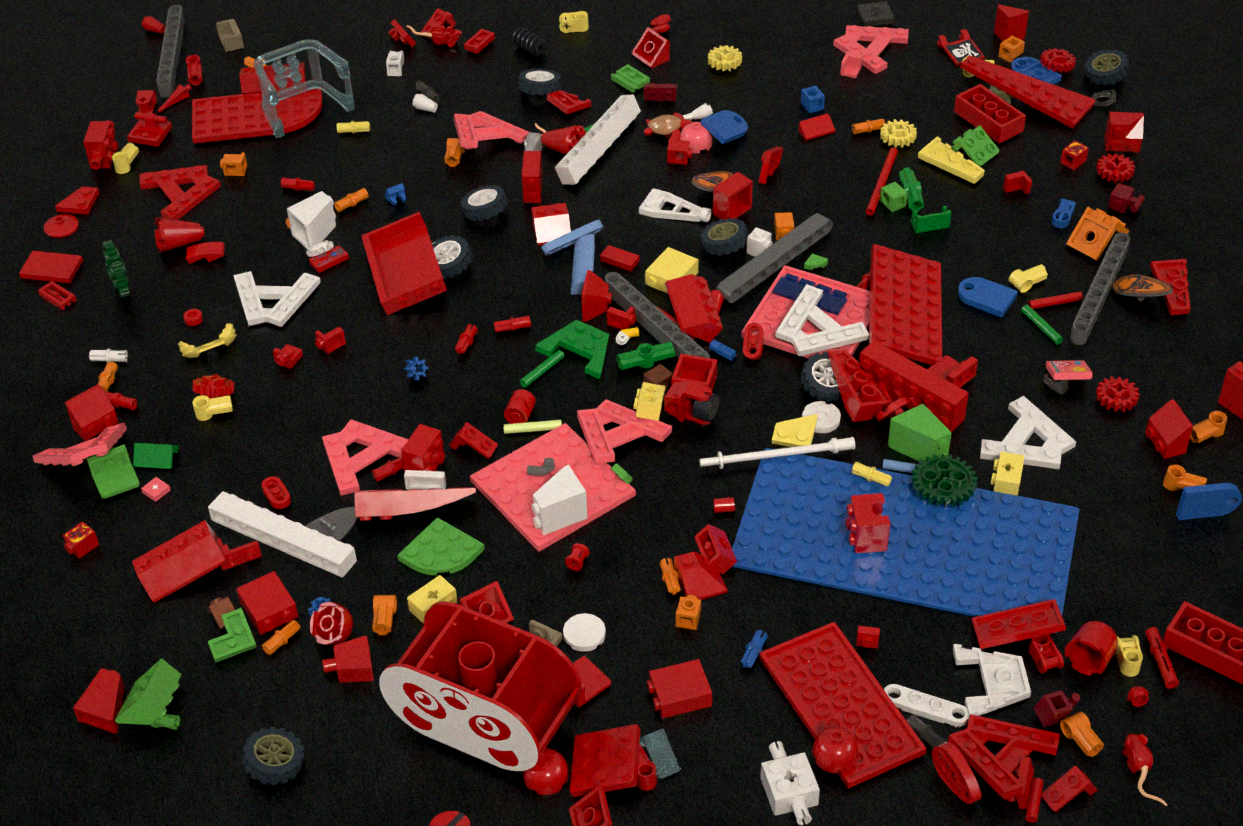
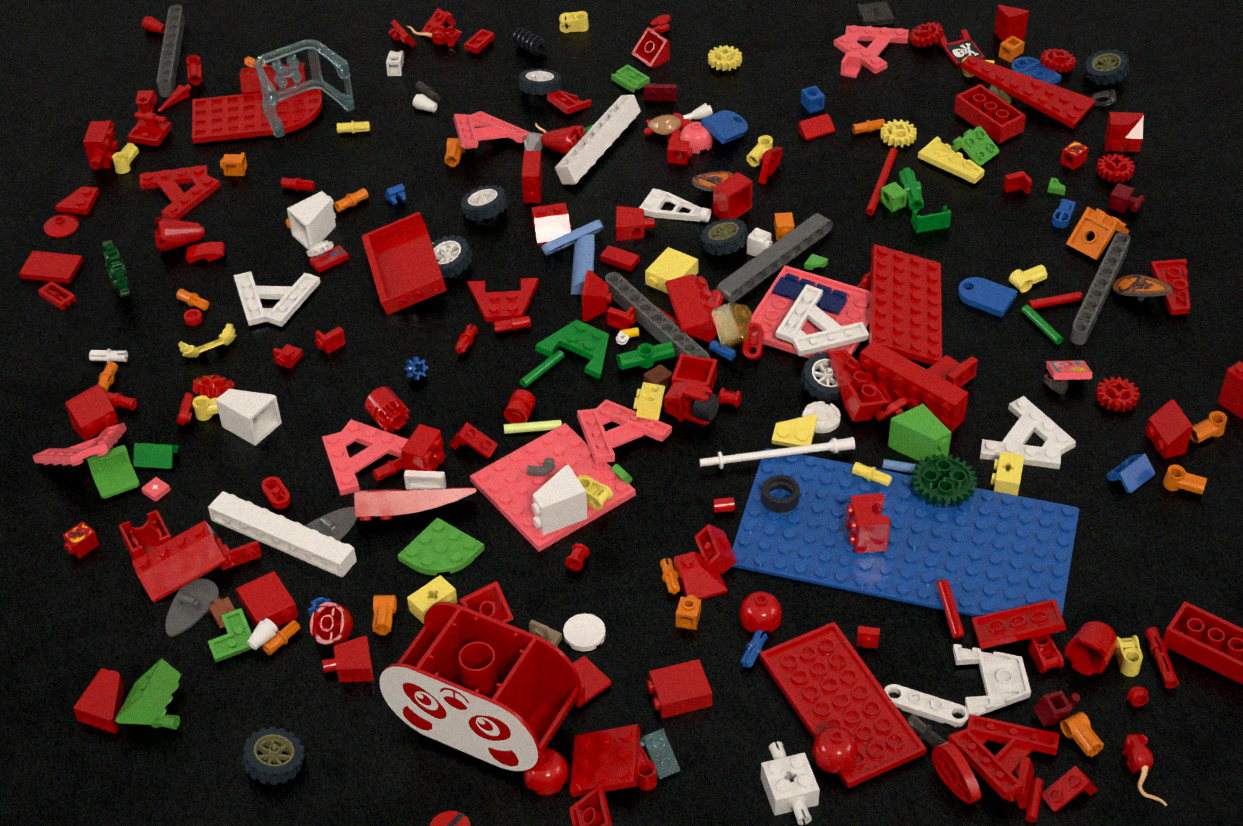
dark tan panel [216,19,244,52] -> none
blue tile [1176,483,1242,520] -> none
none -> red piece [119,510,172,560]
none -> dark grey shield [165,579,219,637]
none -> orange axle [176,288,209,310]
none -> red plate [176,392,194,426]
none -> white slope [216,389,282,446]
none -> white cone [247,618,278,650]
none -> red gear [365,387,410,432]
none -> red wing [467,278,539,322]
none -> light yellow piece [577,475,613,511]
none -> red torso [616,206,655,241]
none -> clear yellow brick [711,302,752,346]
none -> red bush [719,388,741,408]
none -> red cylinder [740,591,782,633]
none -> light yellow piece [746,135,773,167]
none -> black tyre [761,475,800,513]
none -> red gear [909,22,944,47]
none -> red axle [937,579,964,639]
none -> bright green tile [1047,177,1065,195]
none -> blue panel [1106,453,1155,493]

